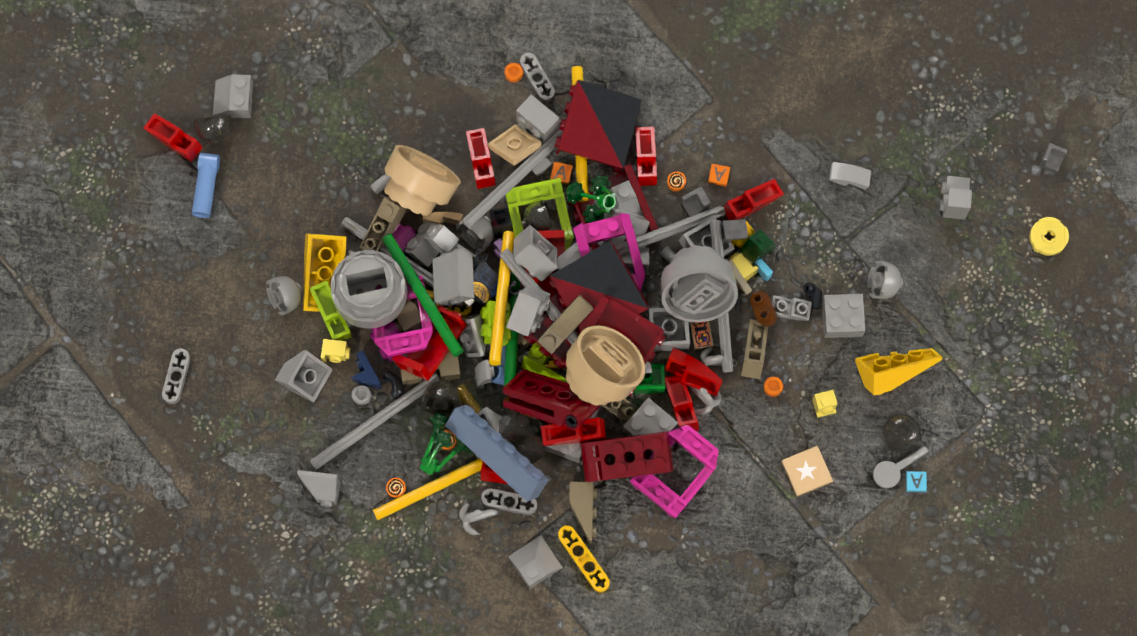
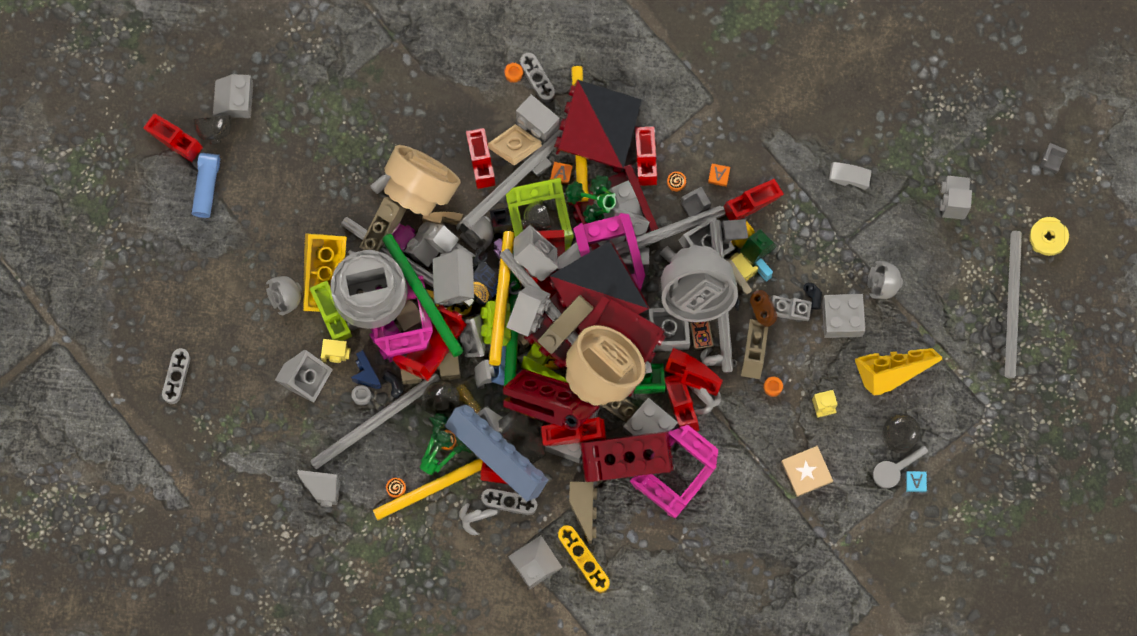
none -> light grey axle [1005,231,1022,378]

